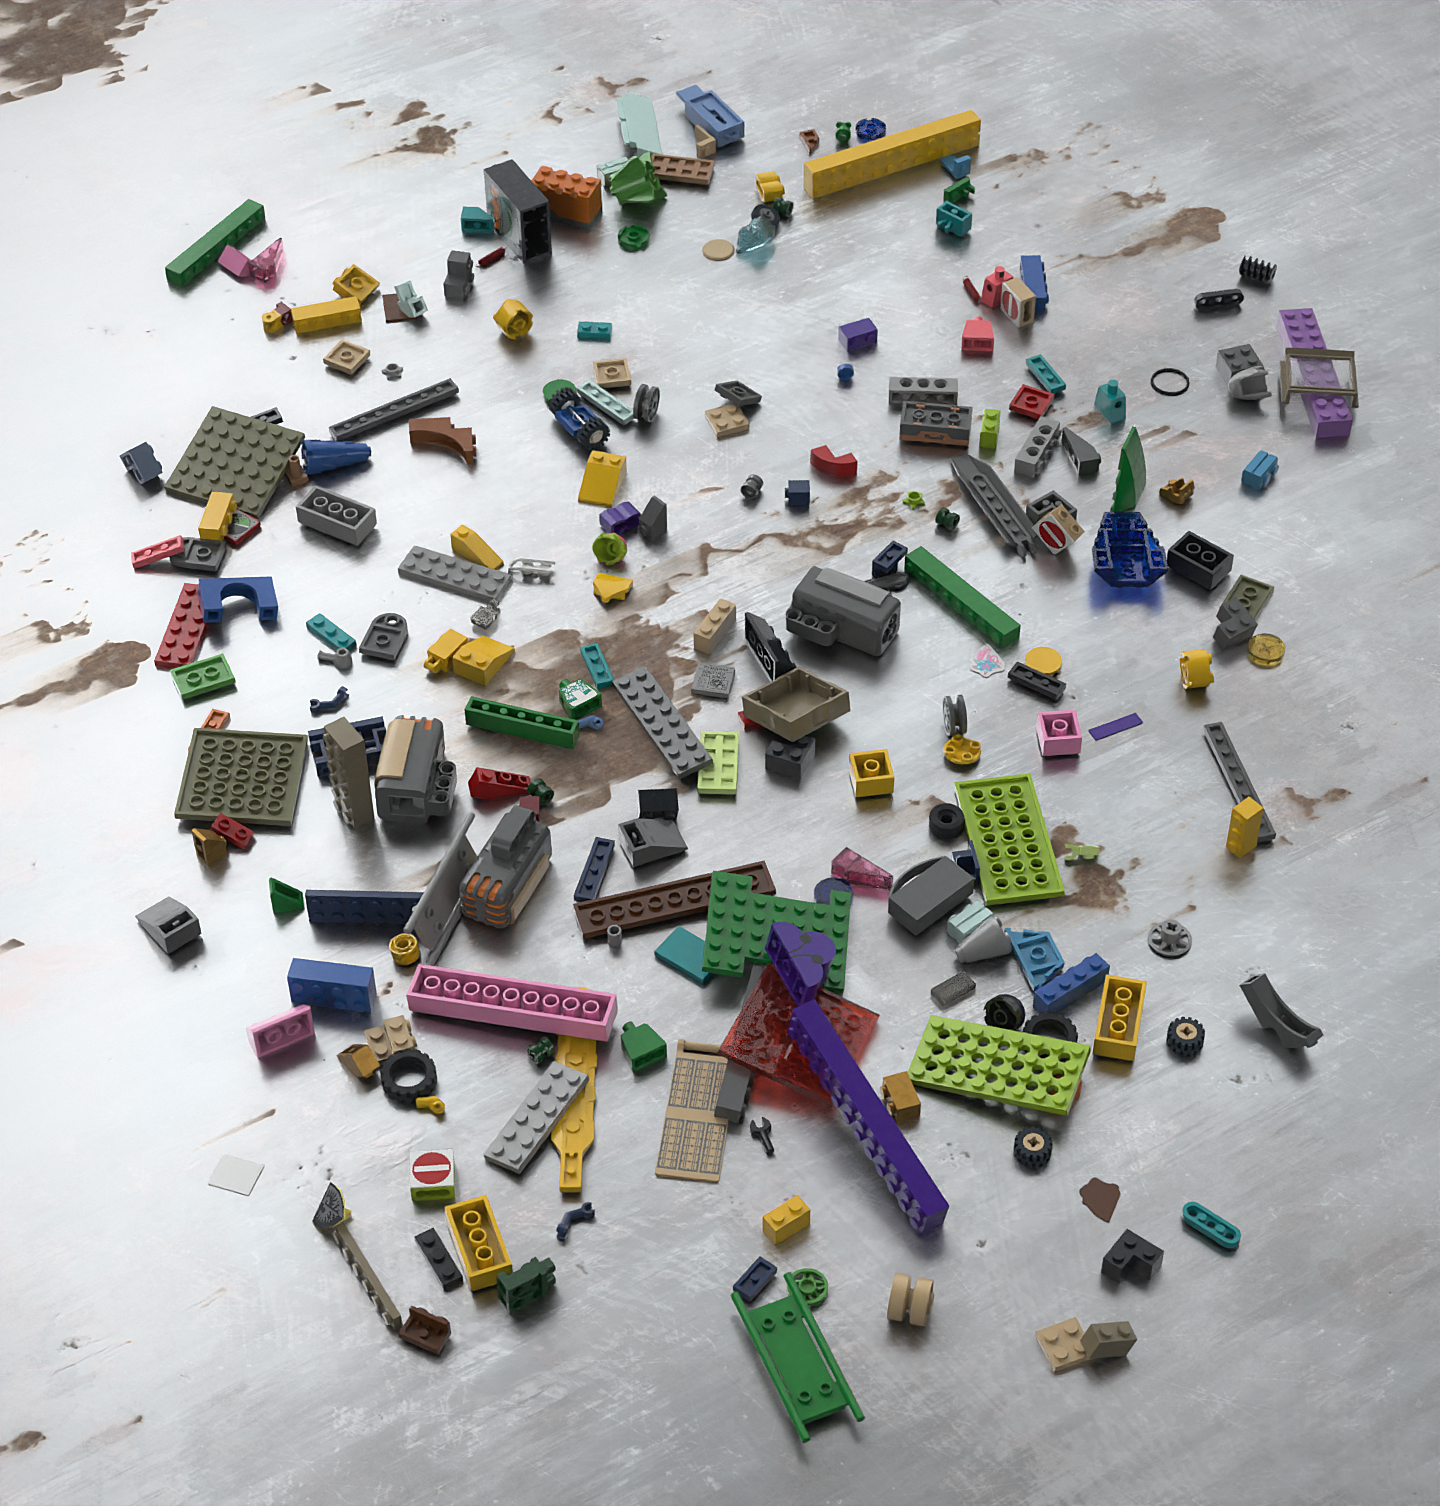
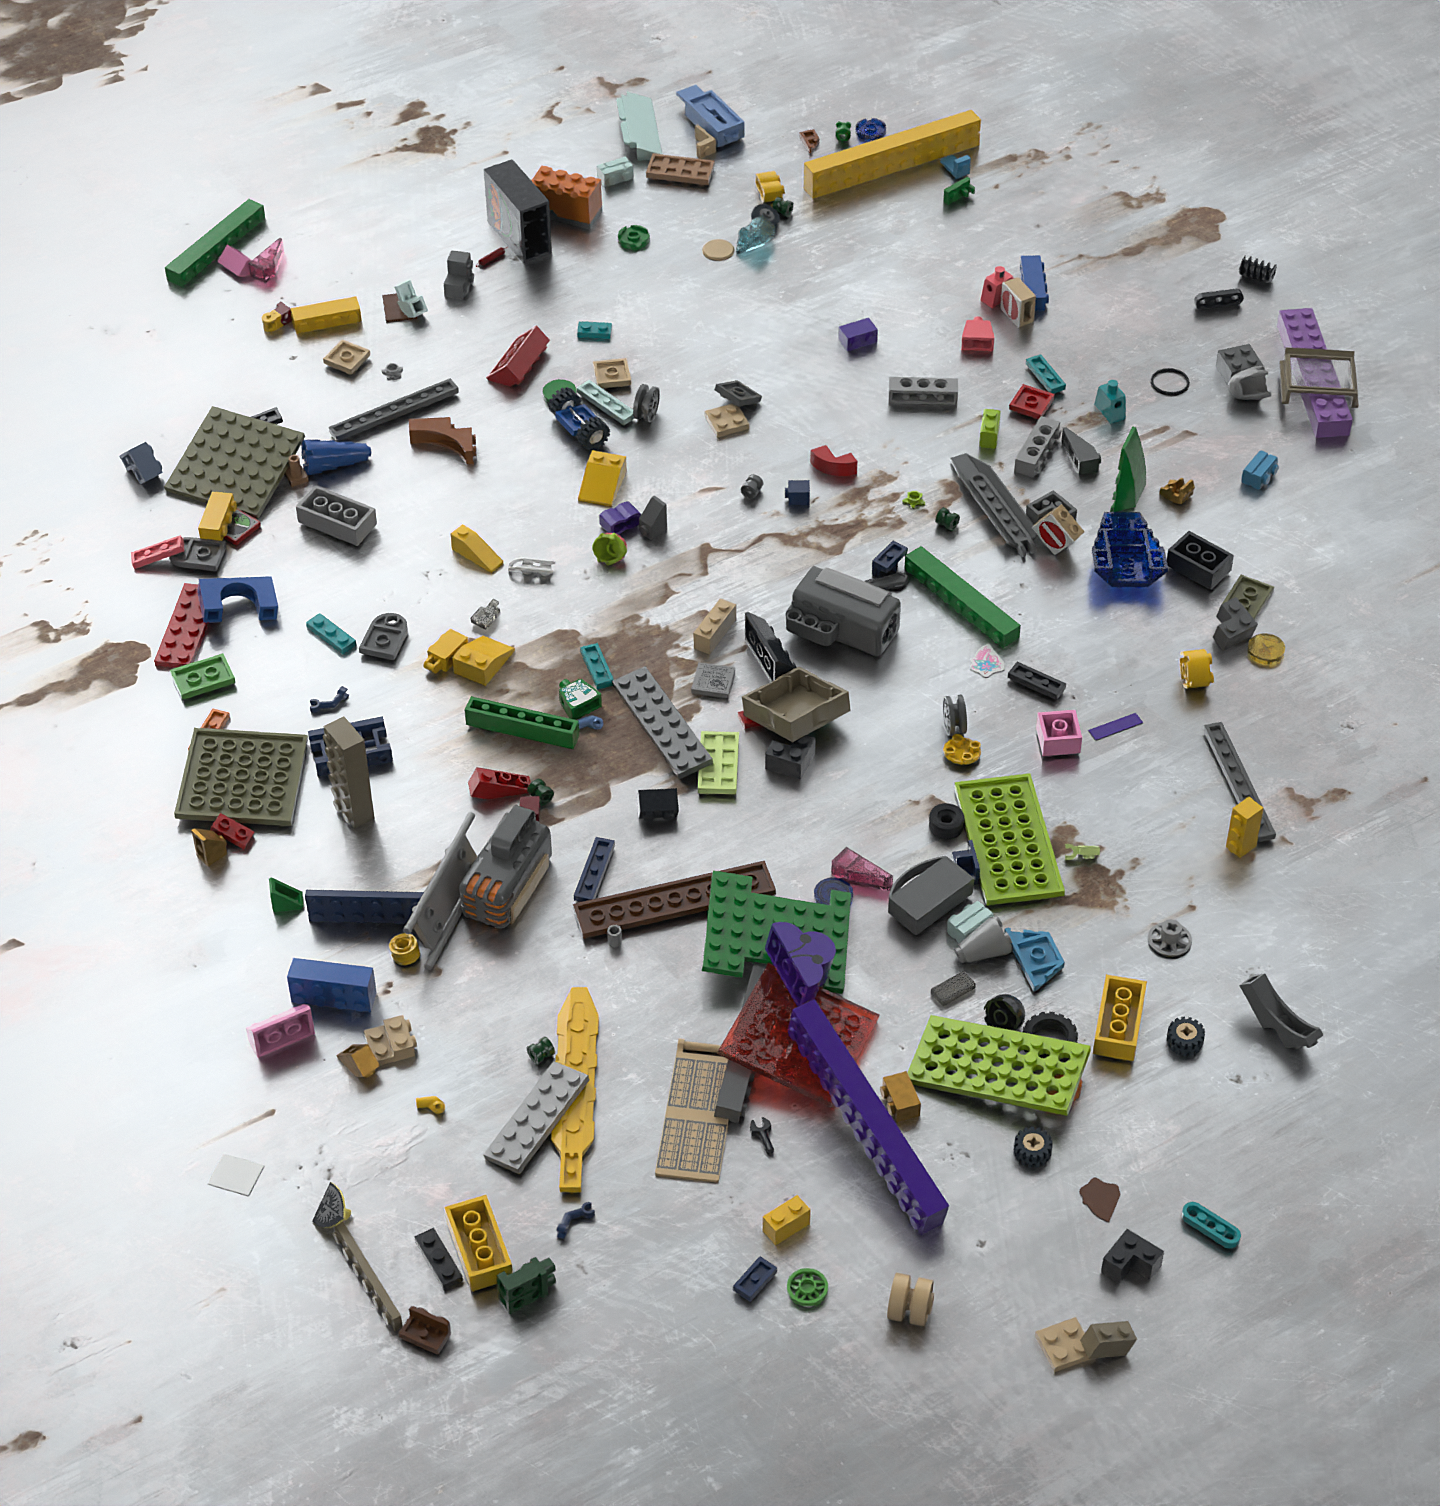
slope [135,896,202,954] -> none
light grey bar [317,648,353,669] -> none
yellow plate [332,264,380,305] -> none
dark grey piece [374,715,457,824] -> none
black tyre [380,1049,437,1103] -> none
light grey plate [398,545,512,603] -> none
bright pink brick [406,964,618,1042] -> none
piece [410,1149,455,1201] -> none
teal slope [460,206,494,233] -> none
yellow brick [493,299,533,339] -> none
yellow slope [593,573,633,603] -> none
bright green brick [609,151,667,206] -> none
dark grey slope [618,818,688,867] -> none
green torso [621,1022,667,1072] -> none
teal tile [654,926,713,984] -> none
green piece [730,1272,865,1443] -> none
blue tile [837,364,854,380] -> none
yellow brick [849,749,895,797] -> none
dark grey piece [899,401,973,446] -> none
teal brick [936,201,972,237] -> none
red piece [963,276,981,304] -> none
yellow tile [1025,647,1062,677] -> none
blue brick [1033,953,1110,1014] -> none
none -> red slope [486,325,550,387]

